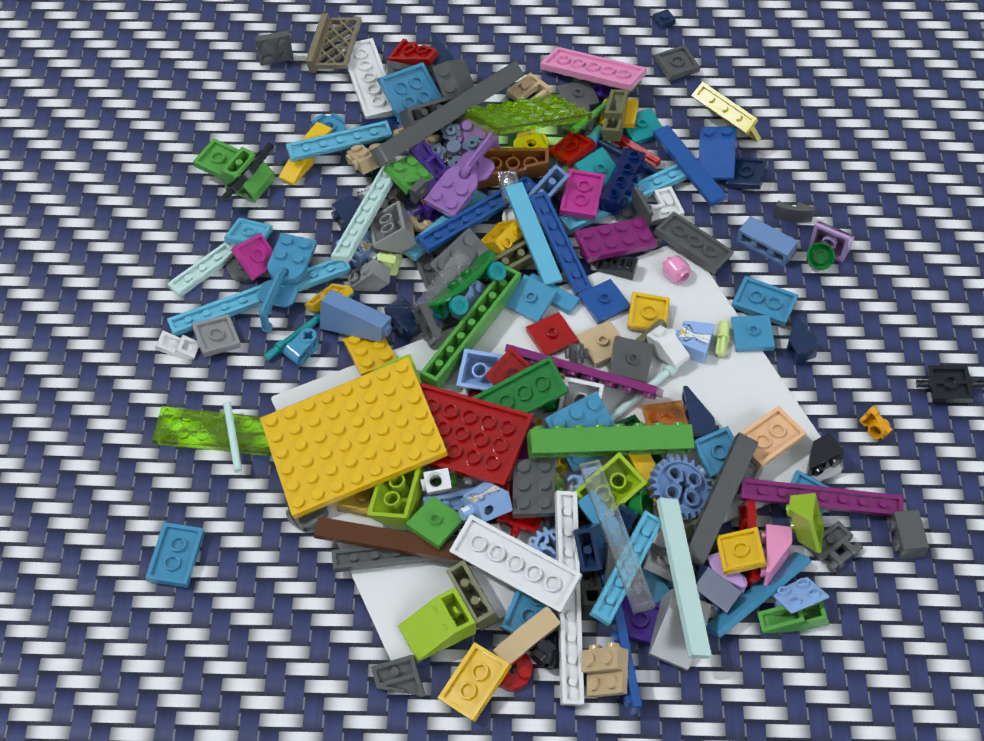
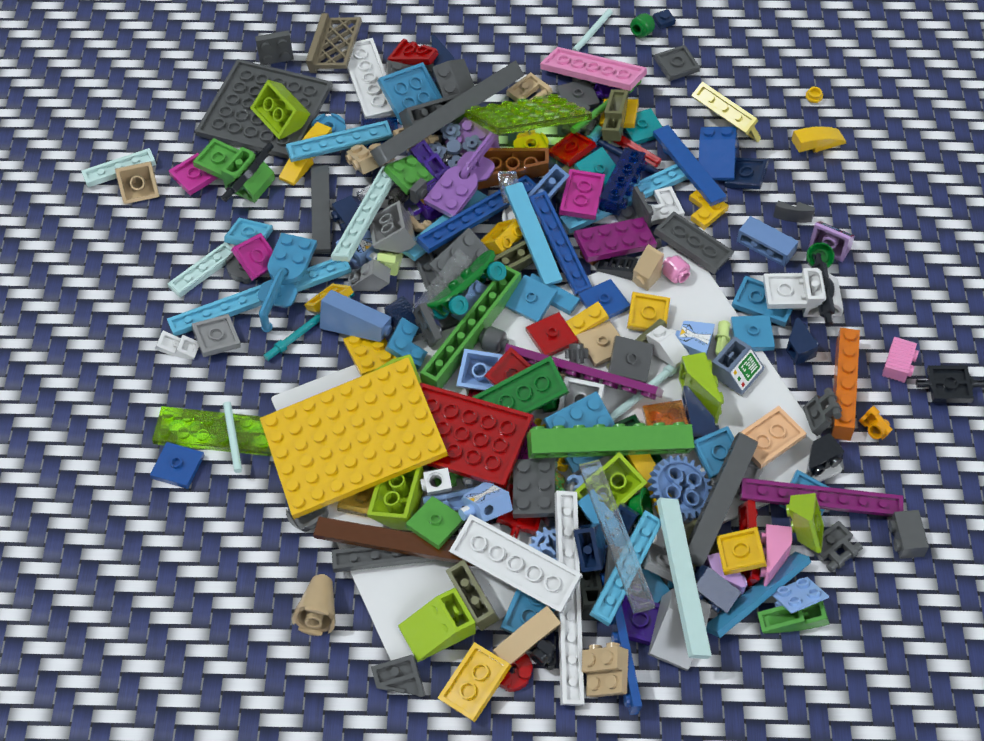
dark azure plate [145,522,205,588] -> none
dark azure piece [283,328,319,366] -> none
none -> light aqua plate [81,148,156,188]
none -> tan slope [115,161,160,204]
none -> blue plate [150,442,205,489]
none -> dark pink plate [168,153,218,196]
none -> dark grey plate [195,59,333,159]
none -> lime slope [250,80,310,139]
none -> tan cone [292,574,335,636]
none -> dark grey tile [311,165,331,254]
none -> dark azure plate [384,317,428,370]
none -> dark grey head [479,326,509,354]
none -> yellow plate [566,301,609,336]
none -> light aqua bar [572,9,613,52]
none -> green head [630,13,655,38]
none -> tan slope [632,244,664,291]
none -> lime slope [678,352,724,423]
none -> yellow plate [689,190,729,230]
none -> sand blue slope [712,336,765,395]
none -> white piece [763,253,843,327]
none -> yellow slope [791,127,846,153]
none -> dark grey plate [803,388,842,436]
none -> yellow plate [806,87,823,103]
none -> orange brick [831,328,860,441]
none -> bright pink brick [882,337,919,383]

